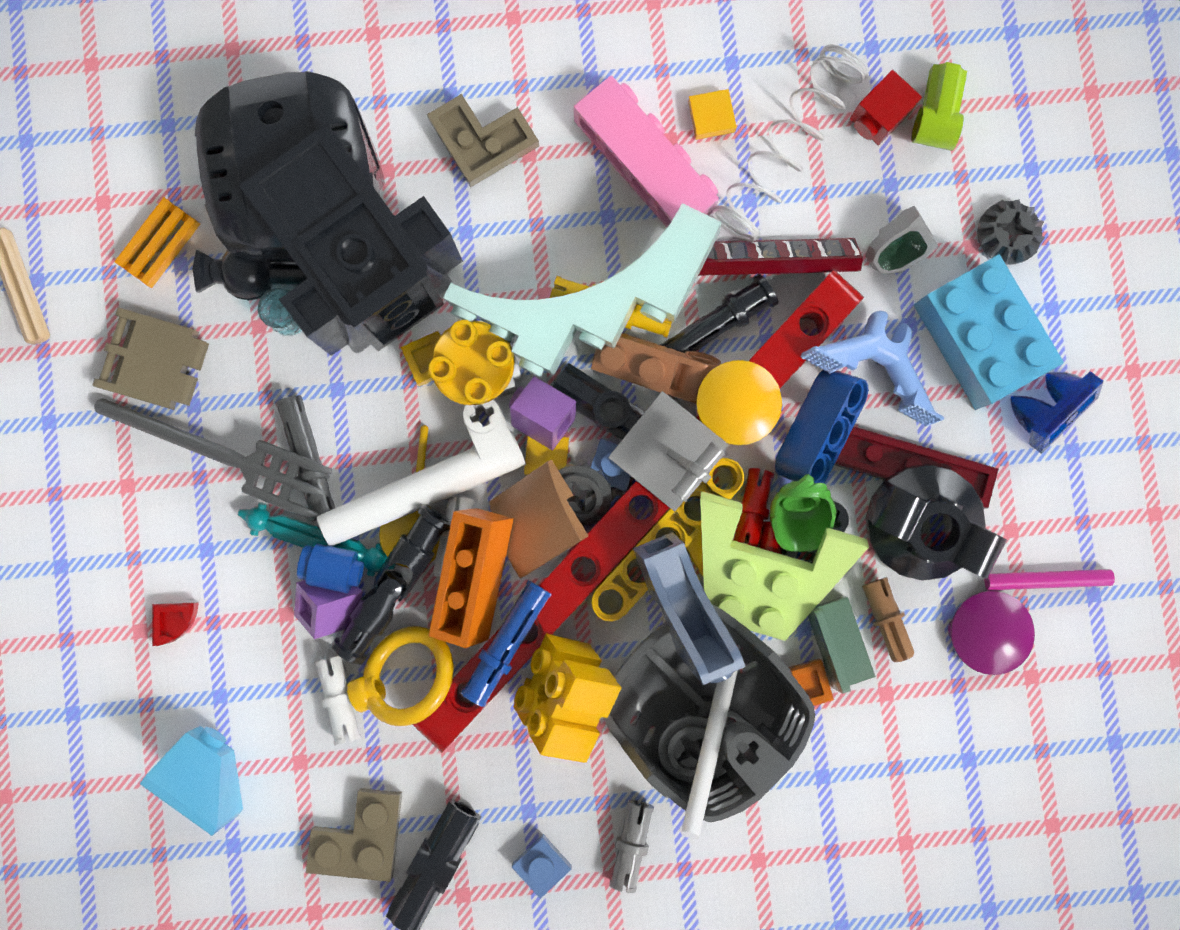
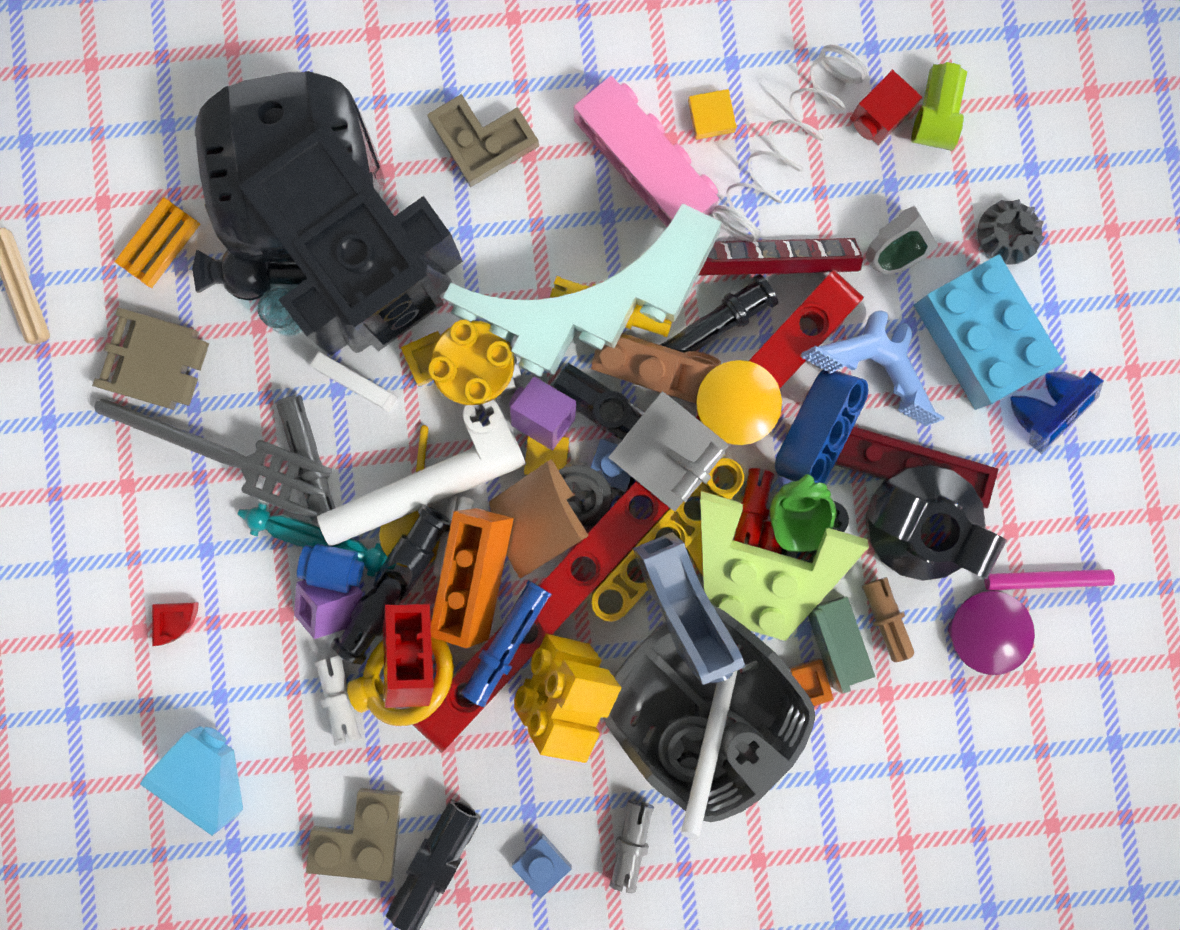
none -> white tile [310,351,397,412]
none -> red brick [383,604,434,708]

